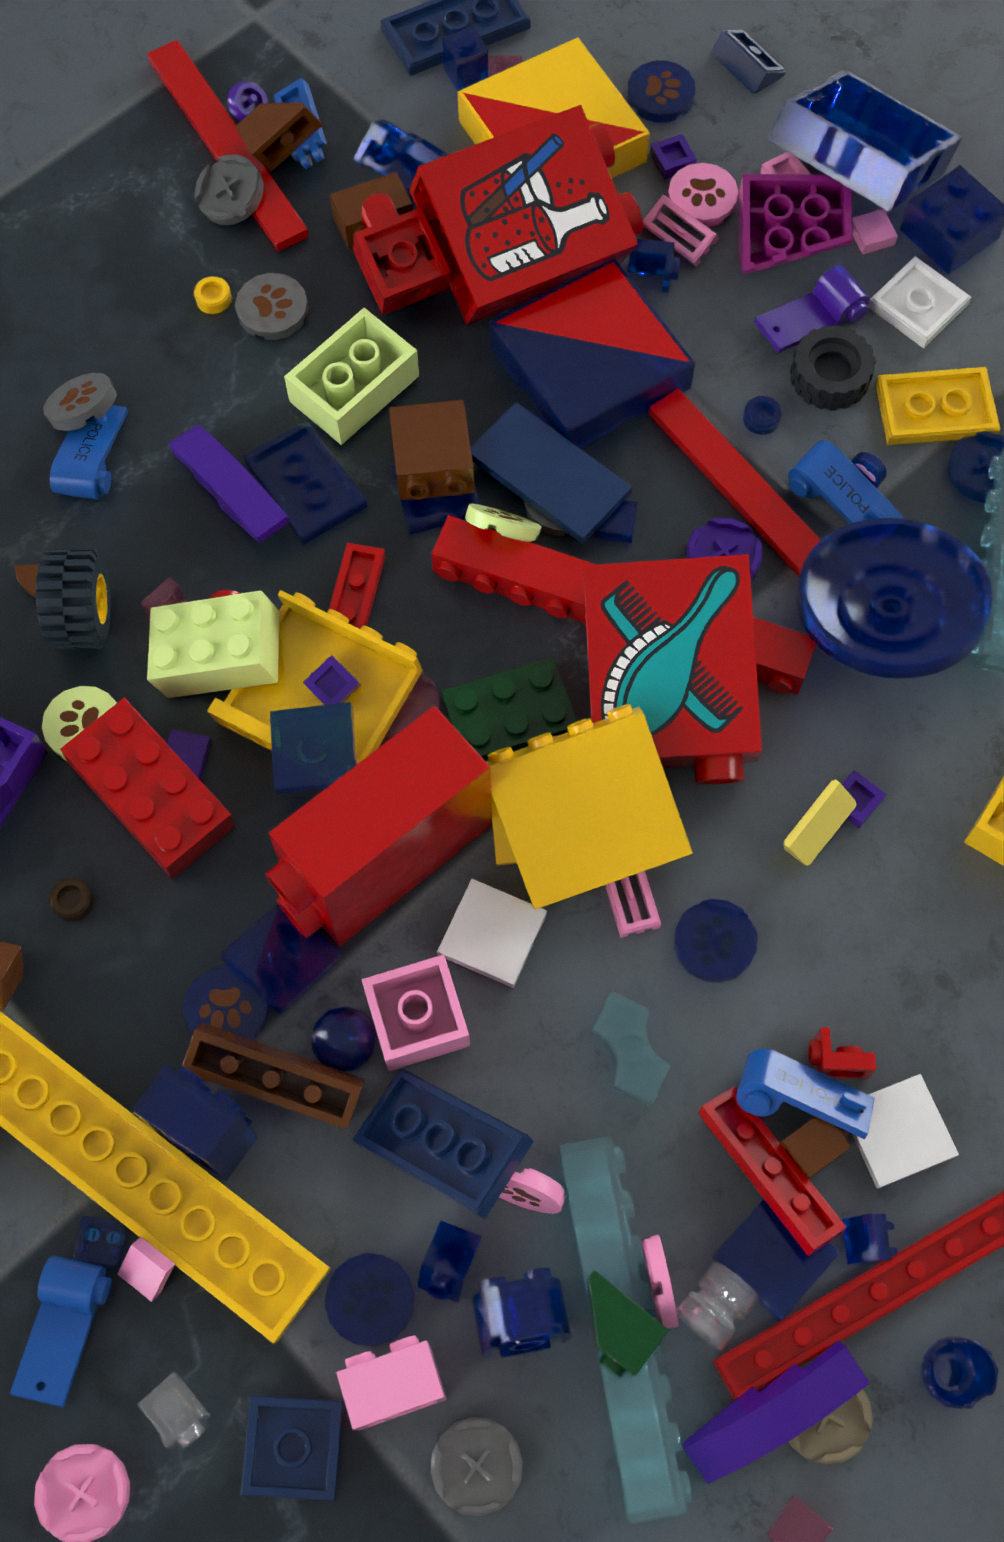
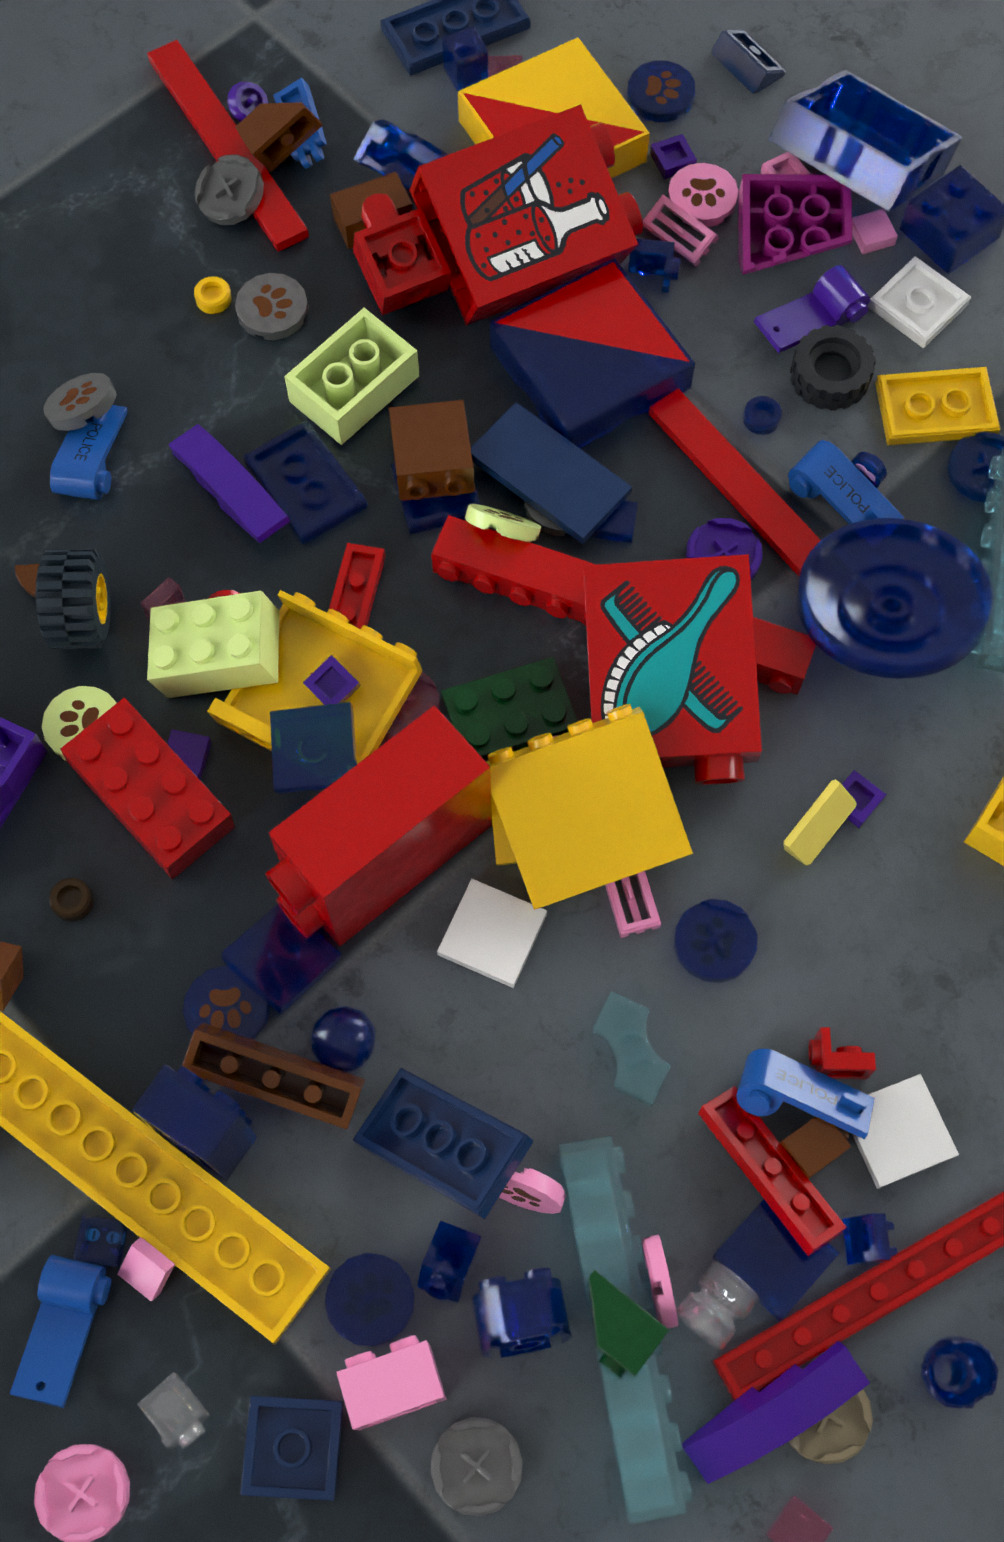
bright pink brick [361,954,470,1072] -> none

